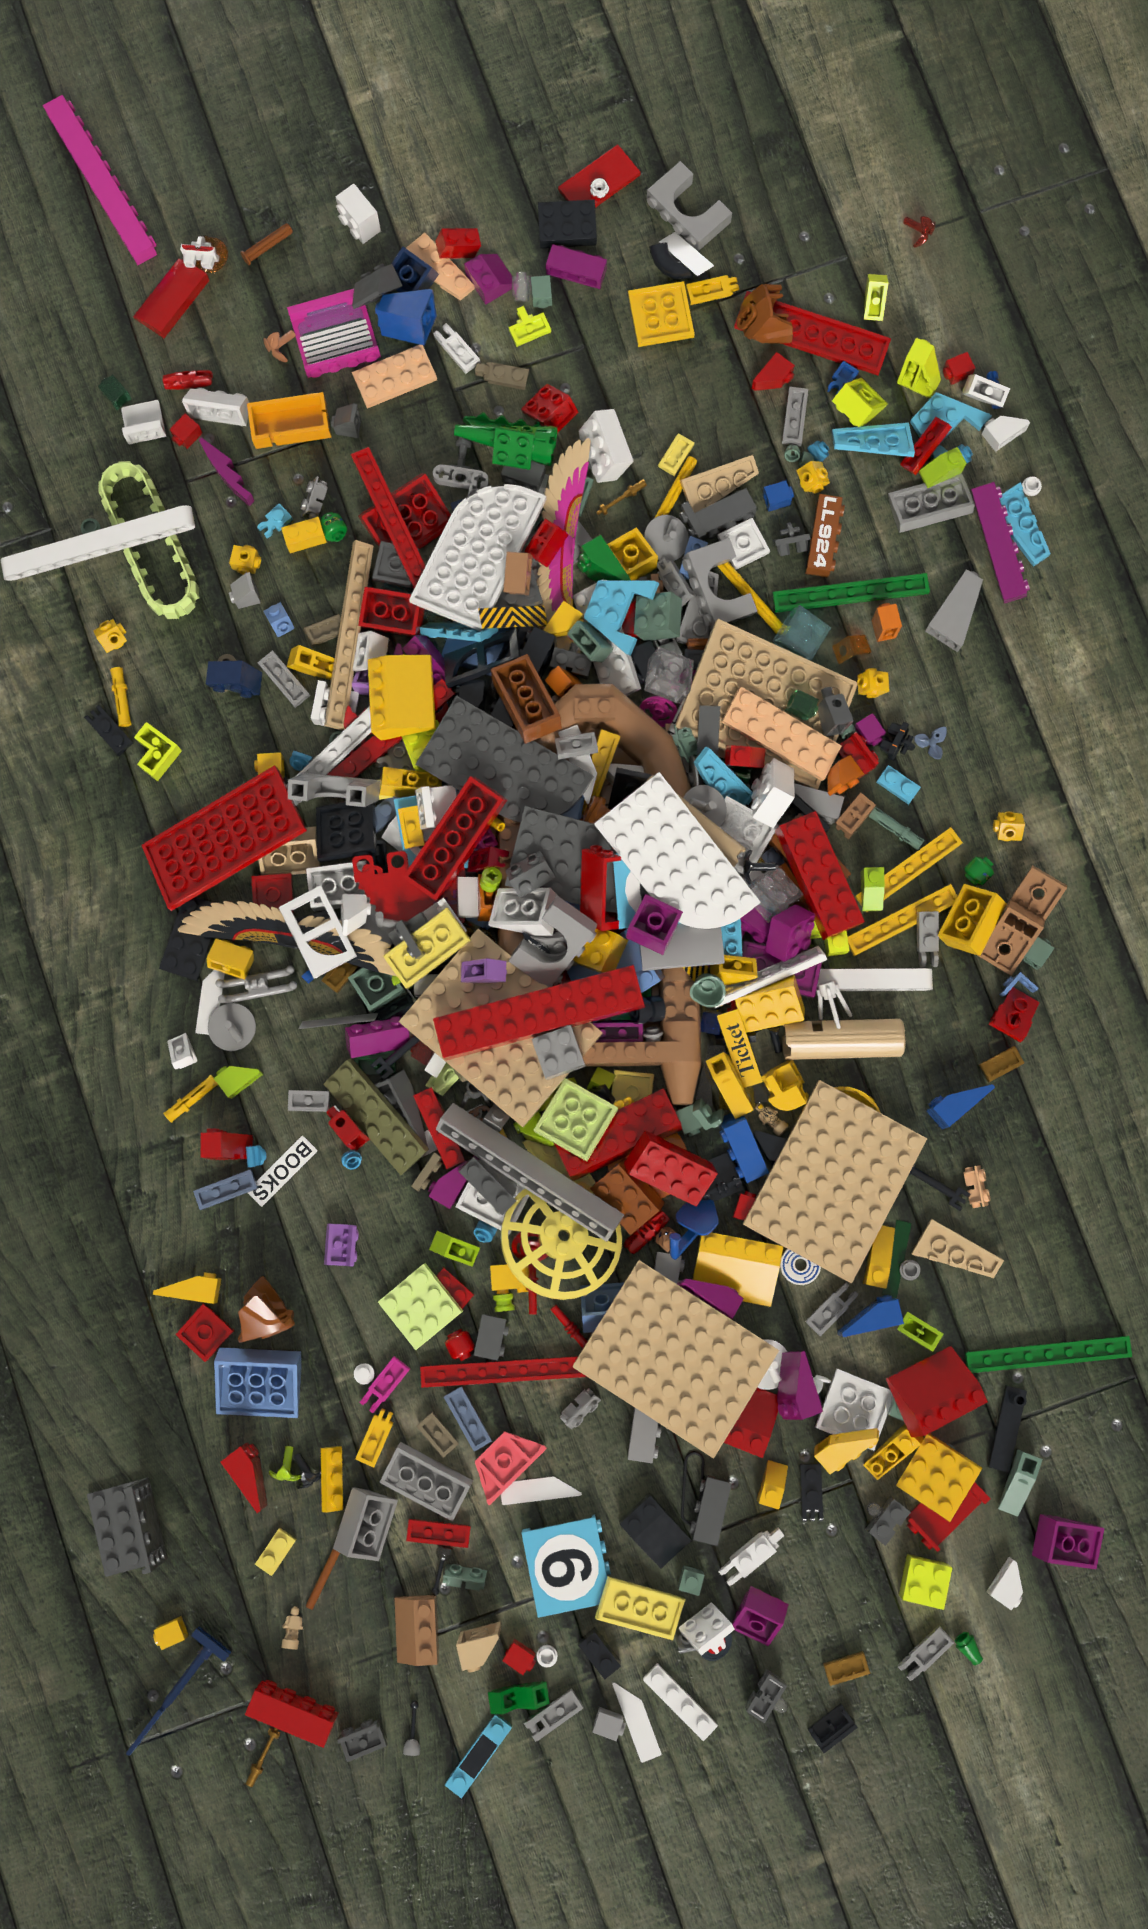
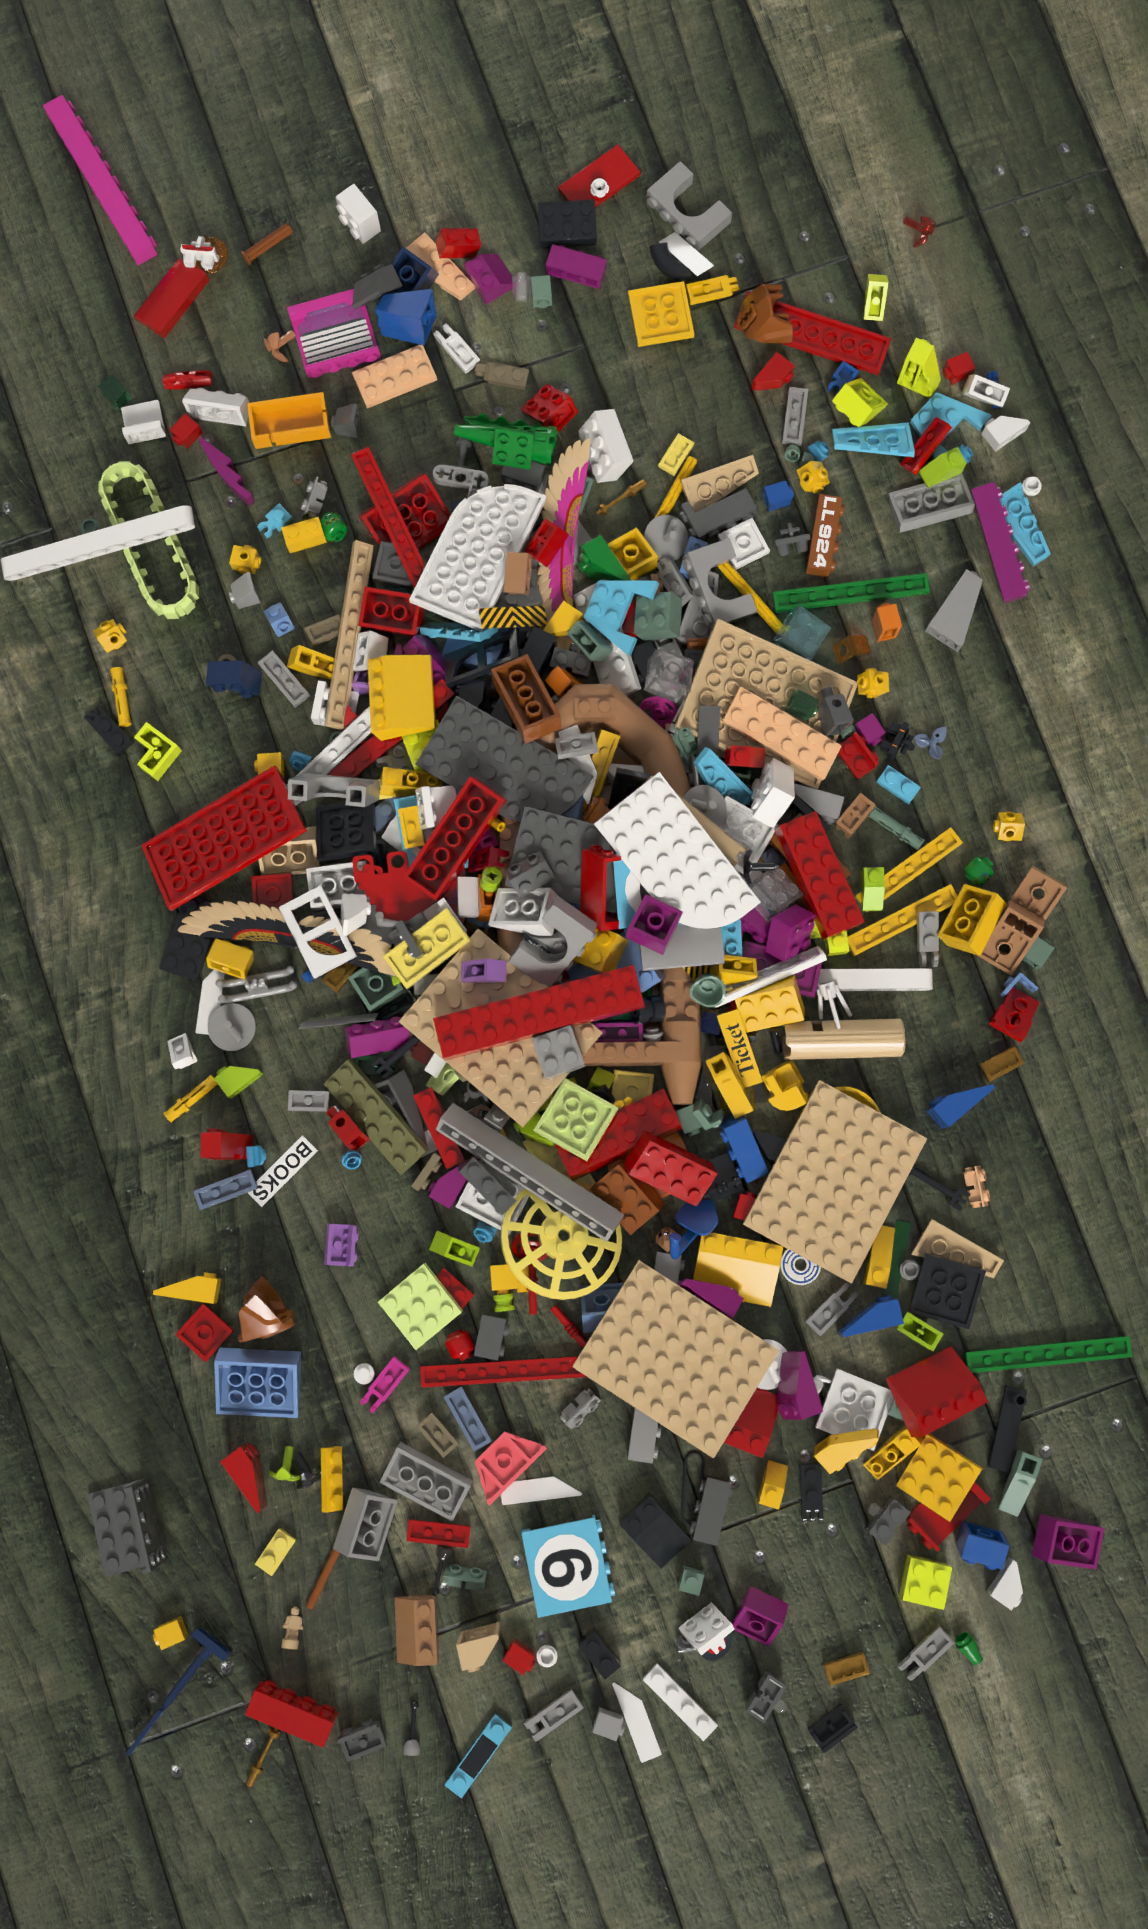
yellow hinge [355,1408,394,1467] -> none
green brick [488,1682,550,1715] -> none
neon yellow hinge [509,306,551,347] -> none
light yellow tile [595,1576,685,1640] -> none
red hinge [624,1209,670,1254] -> none
white hinge [718,1527,785,1586] -> none
tan piece [755,1103,790,1137] -> none
orange slope [827,755,864,796] -> none
none -> black plate [908,1252,986,1329]
none -> blue brick [955,1520,1009,1570]

